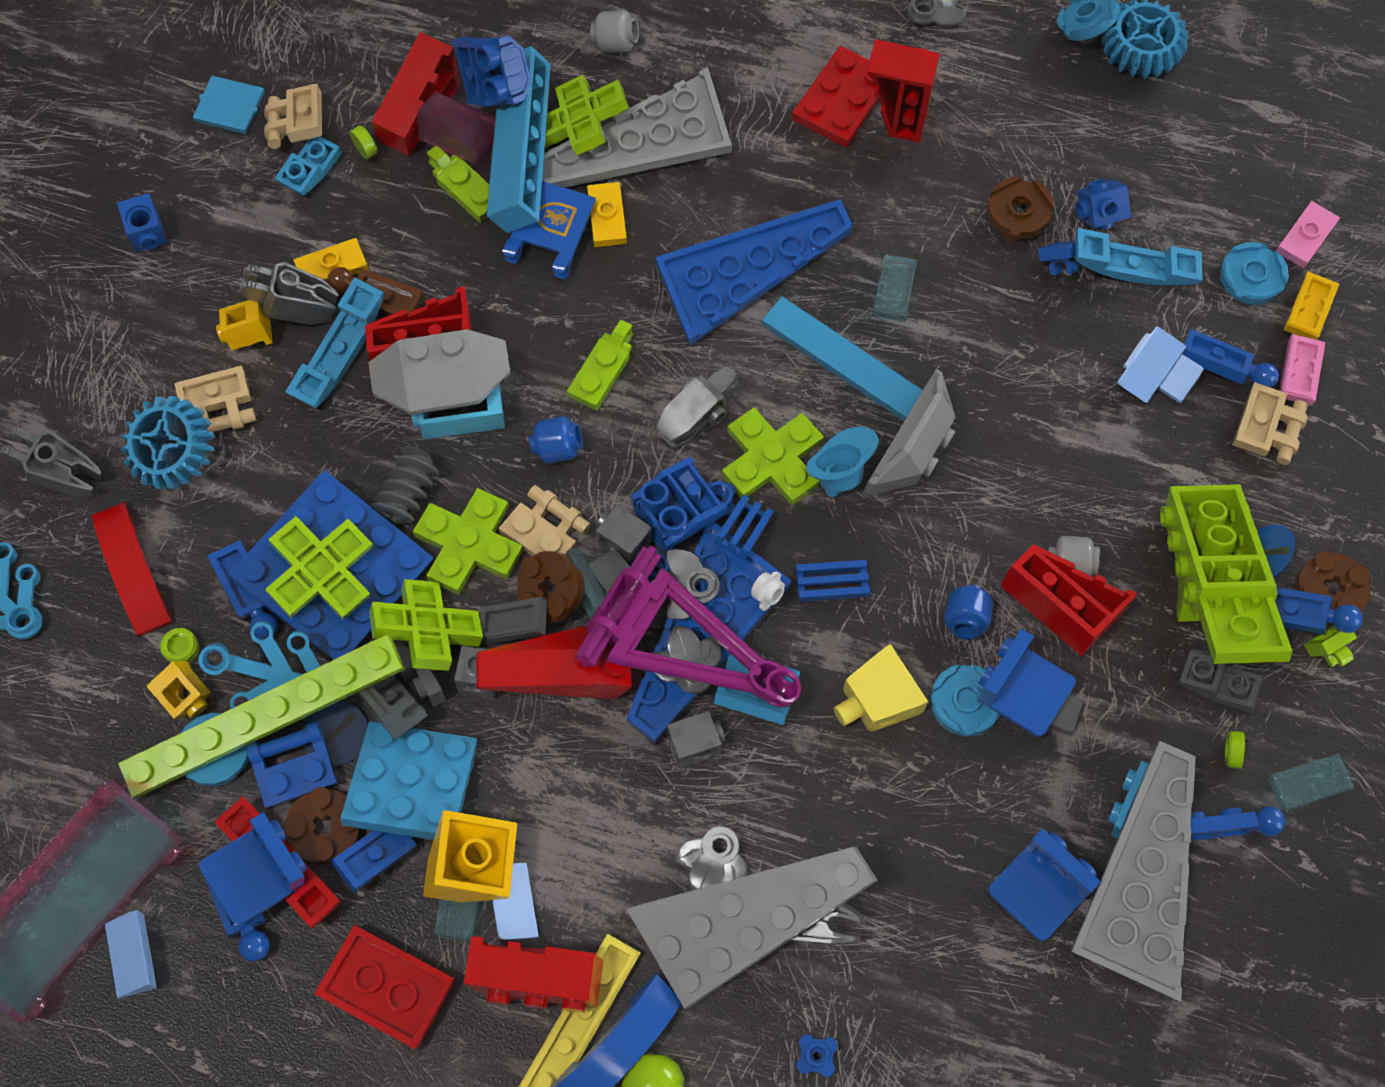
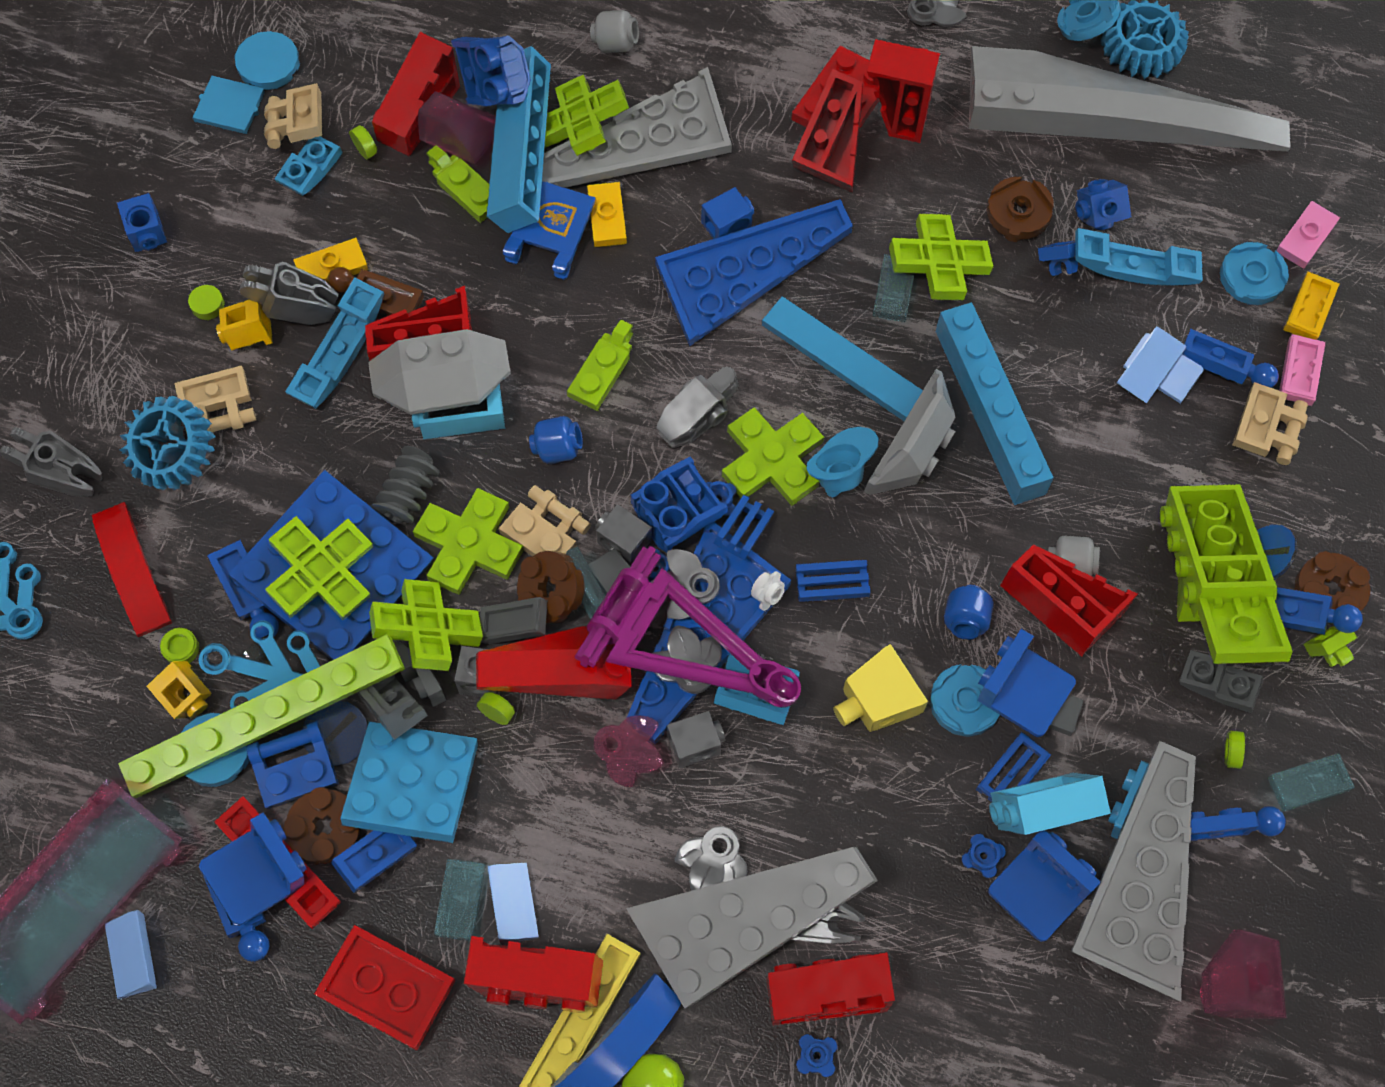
yellow slope [423,810,517,903] -> none
none -> lime tile [188,285,225,320]
none -> dark azure tile [235,31,300,90]
none -> lime tile [477,692,515,725]
none -> clear pink plate [594,715,664,787]
none -> blue brick [701,187,754,239]
none -> red wedge [766,952,895,1026]
none -> red wedge [792,69,863,193]
none -> lime plate [889,214,993,300]
none -> dark azure brick [935,302,1053,505]
none -> blue plate [962,834,1006,878]
none -> light grey wedge [969,46,1290,152]
none -> blue tile [976,732,1051,802]
none -> medium azure window [989,773,1111,835]
none -> clear pink slope [1200,929,1286,1019]

